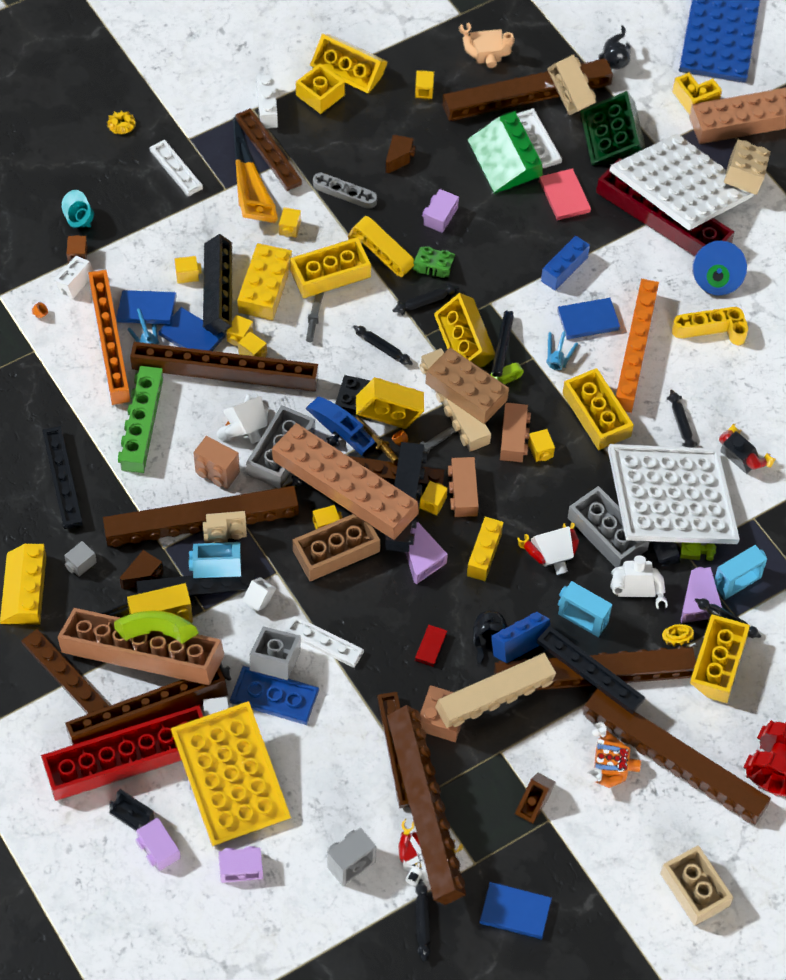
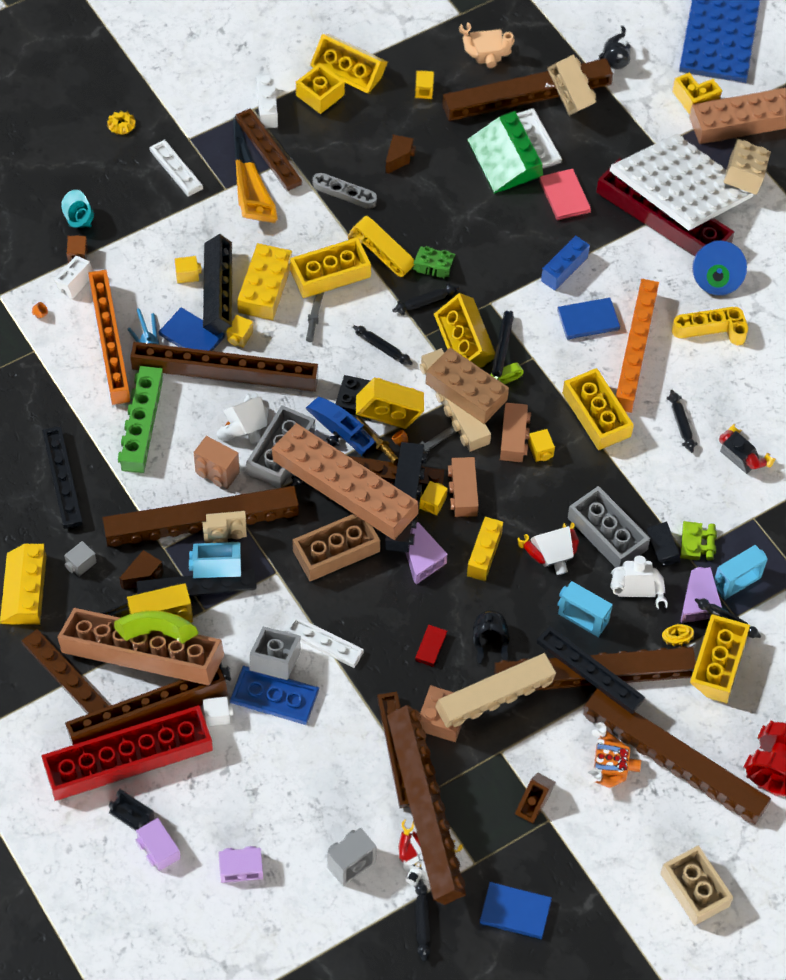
blue tile [116,290,177,324] -> none
yellow plate [171,701,291,847] -> none
yellow brick [238,331,267,357] -> none
white brick [242,577,276,611] -> none
yellow brick [279,207,301,238] -> none
yellow brick [313,505,342,529] -> none
lavender brick [422,189,459,233] -> none
blue brick [491,612,551,664] -> none
dark azure plant [546,331,578,370] -> none
dark green slope [580,91,646,166] -> none
white plate [608,444,740,544] -> none

